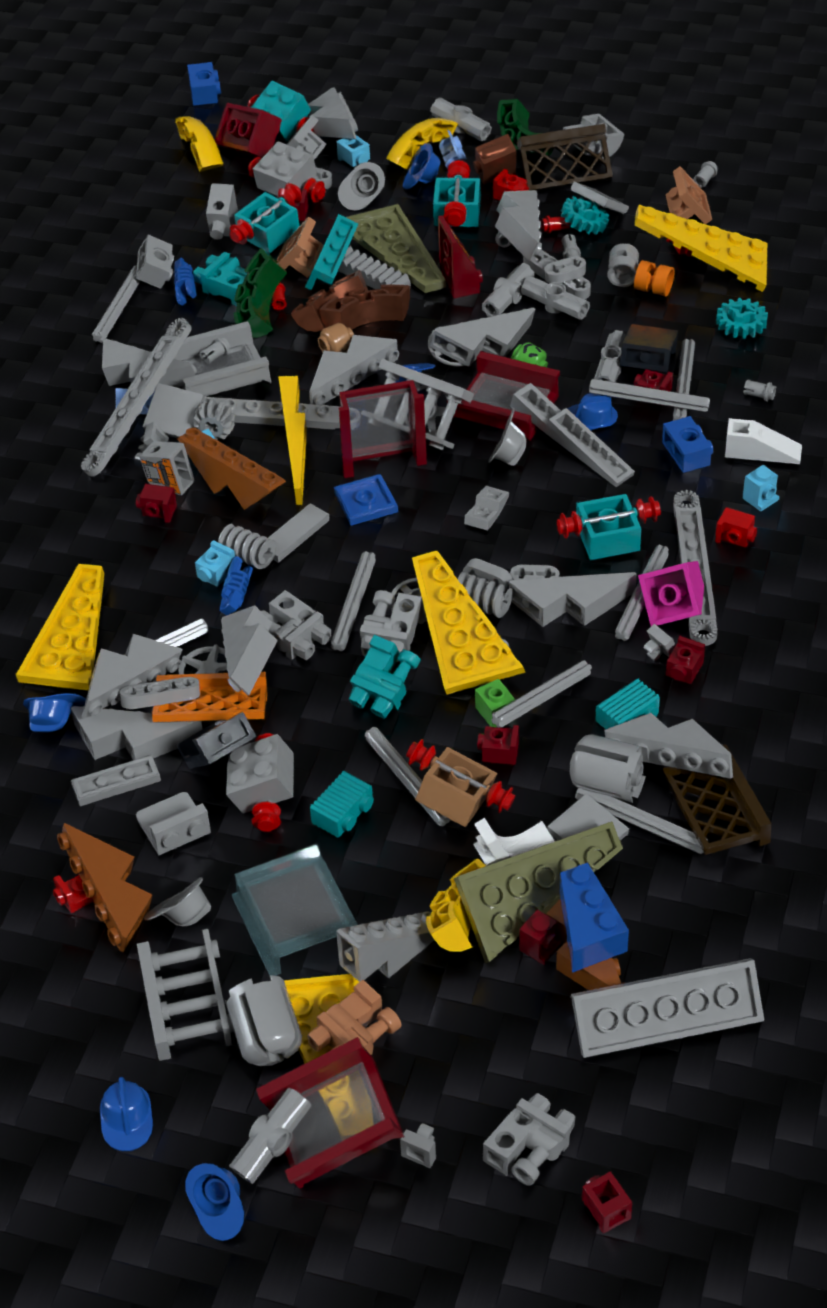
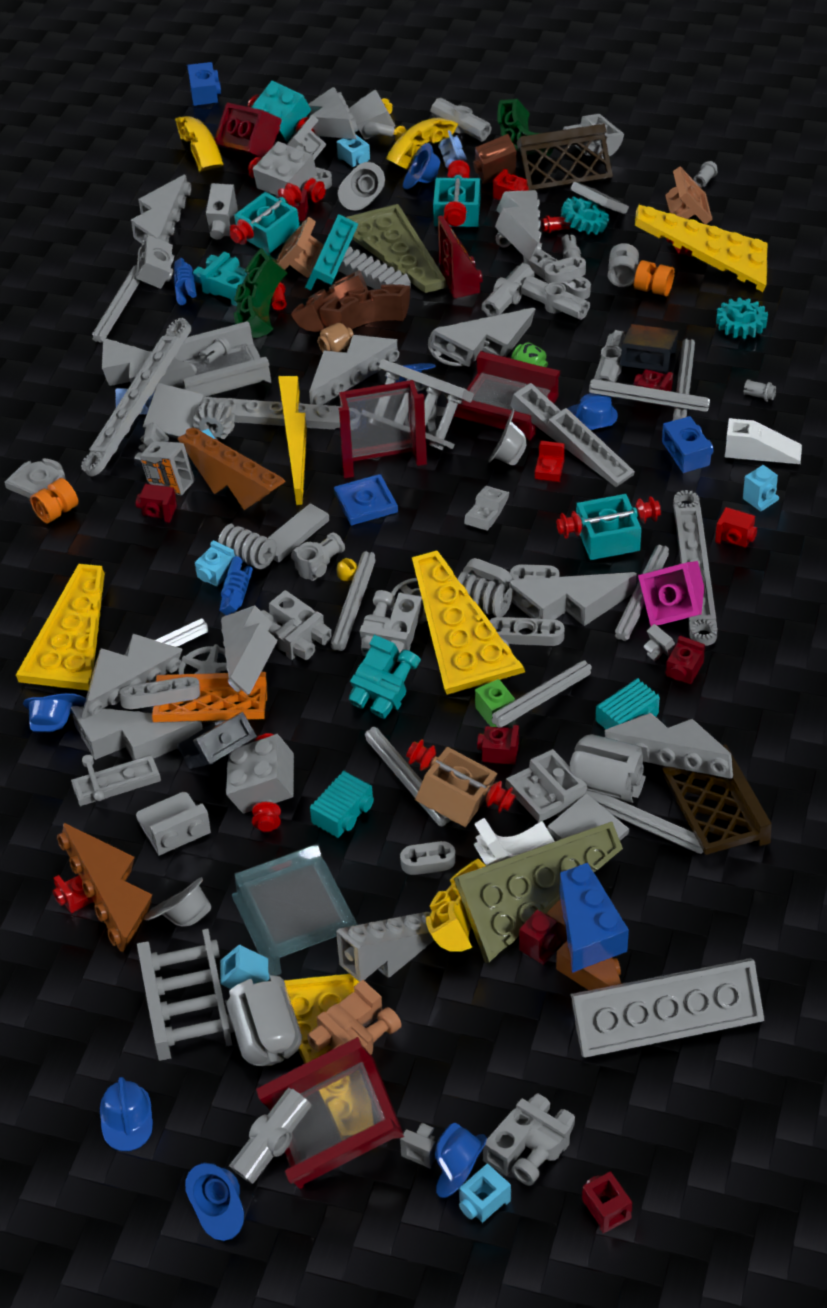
none -> light grey tile [5,459,65,498]
none -> orange wheel [30,478,78,523]
none -> light grey hinge [82,755,105,801]
none -> light grey slope [131,174,191,244]
none -> medium azure brick [220,945,269,989]
none -> light grey connector [291,532,345,581]
none -> yellow hinge [337,558,357,581]
none -> light grey torso [349,89,406,141]
none -> light grey beam [400,841,455,875]
none -> blue piece [434,1123,487,1198]
none -> medium azure brick [459,1163,511,1223]
none -> light grey beam [489,617,564,646]
none -> light grey brick [505,749,587,822]
none -> red bracket [535,441,565,482]

